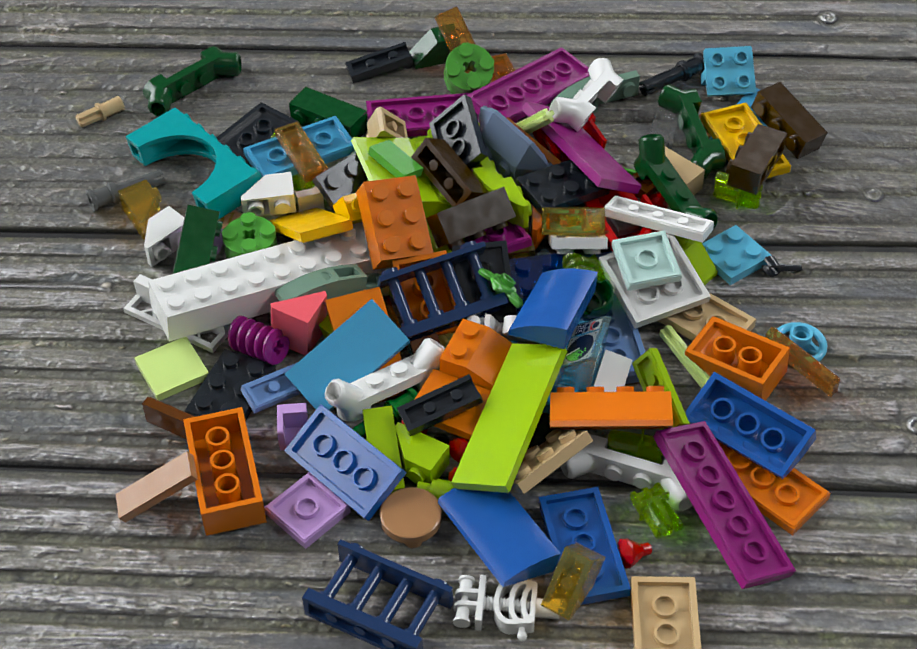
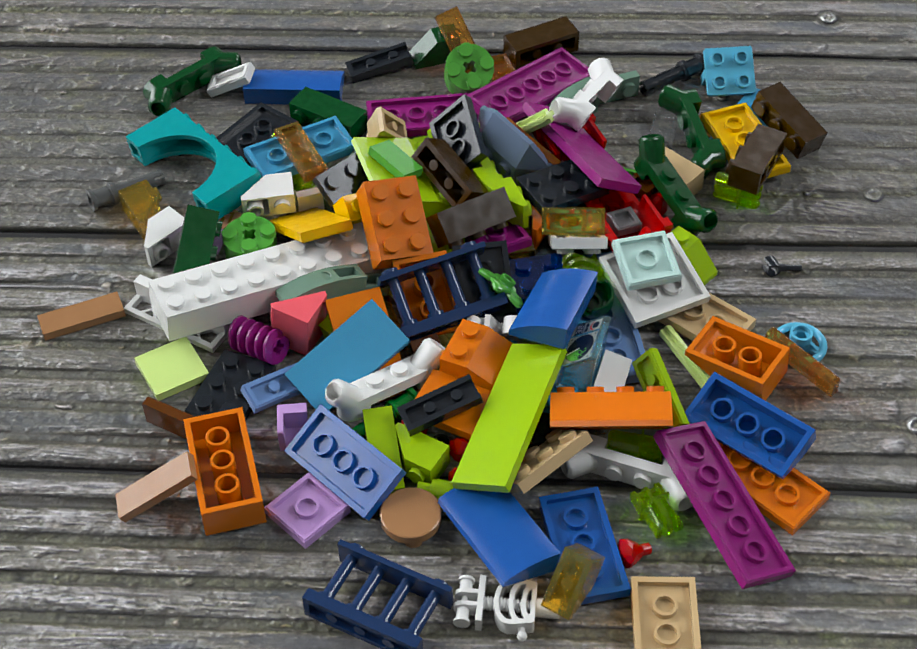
tan axle [76,96,125,127] -> none
white tile [603,196,714,243] -> none
medium azure plate [702,225,771,285] -> none
none -> medium nougat tile [37,292,126,341]
none -> white tile [207,62,255,98]
none -> blue slope [243,69,345,105]
none -> dark brown brick [503,16,579,70]

